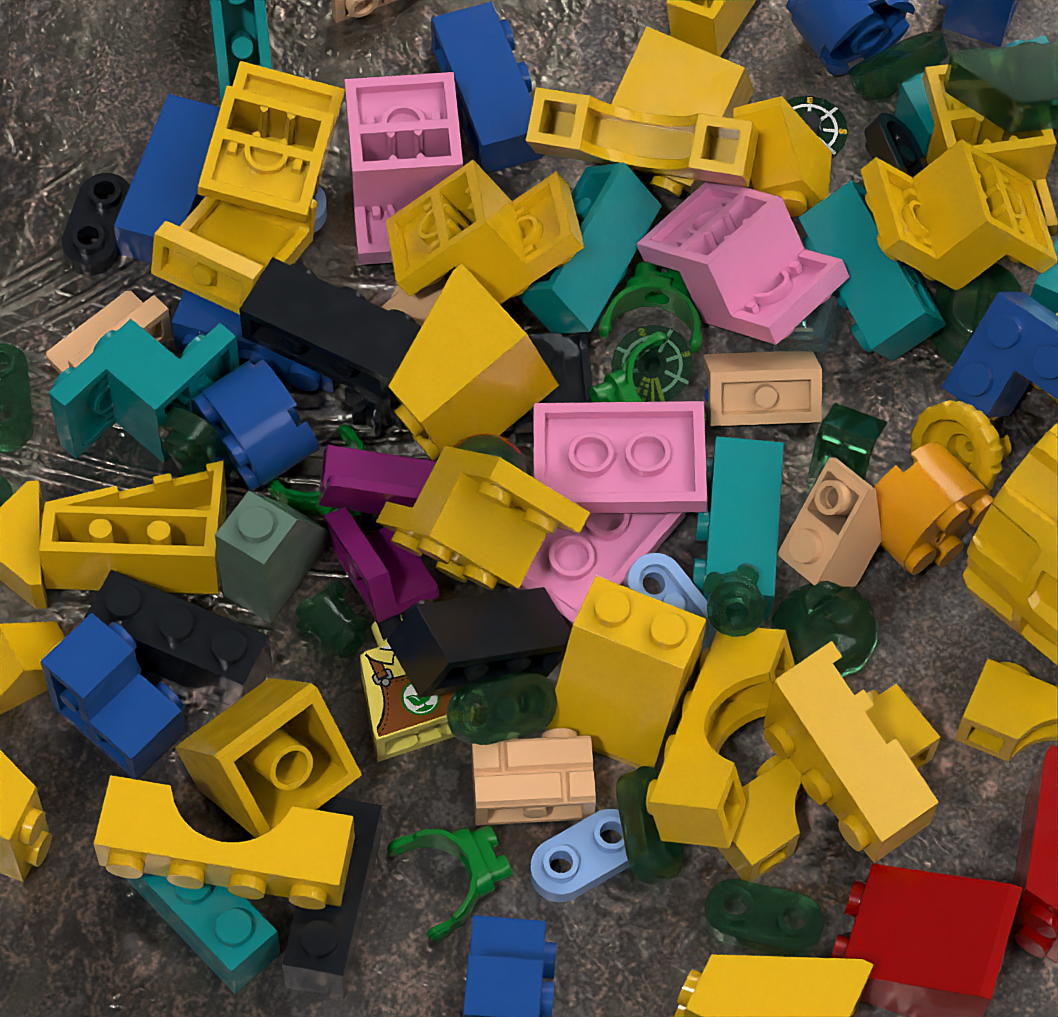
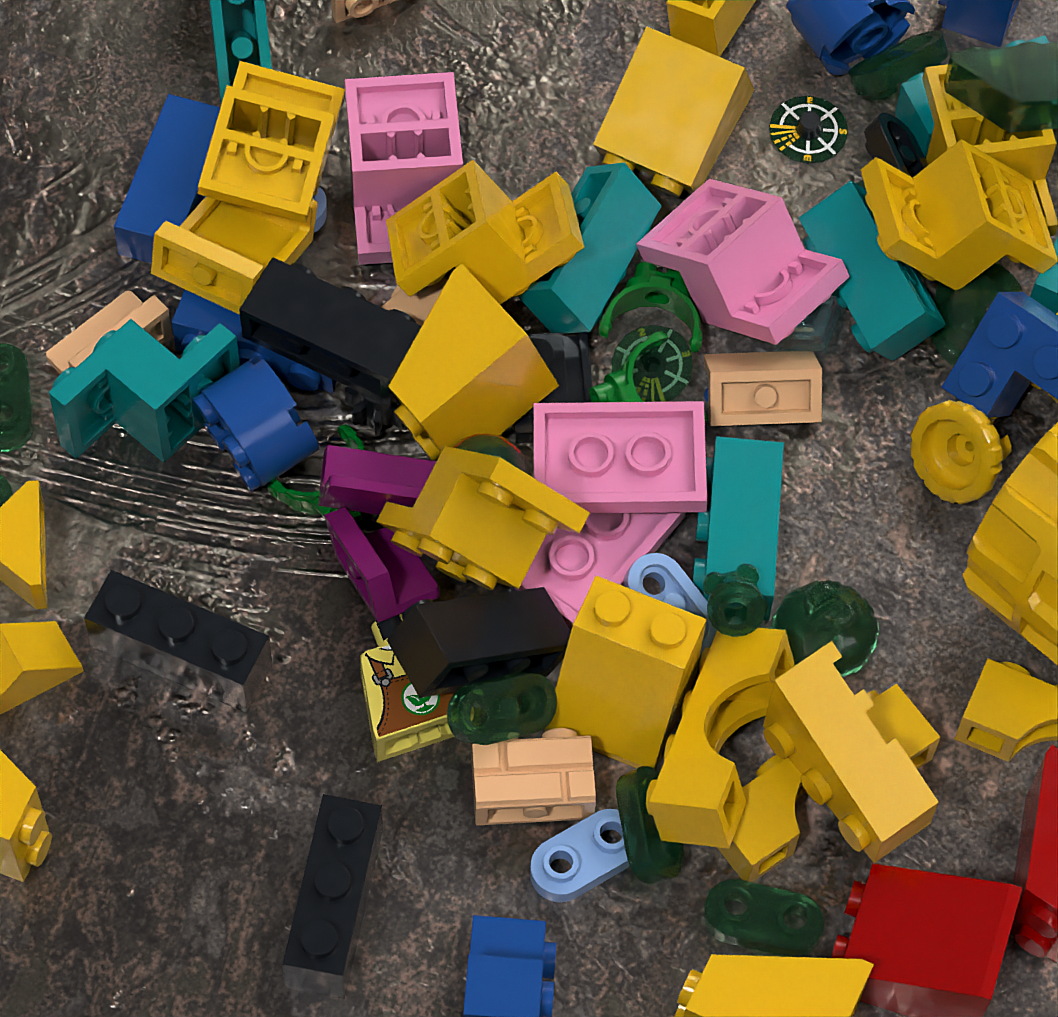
yellow wedge [39,460,227,594] -> none
blue brick [40,613,186,780] -> none
black plate [62,173,130,276] -> none
yellow arch [94,775,355,910] -> none
teal brick [125,873,281,994] -> none
clear green plate [158,408,234,482] -> none
yellow slope [175,678,362,838] -> none
sand green slope [215,491,331,624] -> none
clear green brick [295,580,369,658] -> none
green helmet [387,824,513,942] -> none
blue brick [431,1,542,174] -> none
yellow arch [526,87,759,188] -> none
yellow slope [733,96,832,217] -> none
light nougat slope [777,457,882,587] -> none
clear green slope [806,402,888,486] -> none
light orange brick [874,442,994,575] -> none

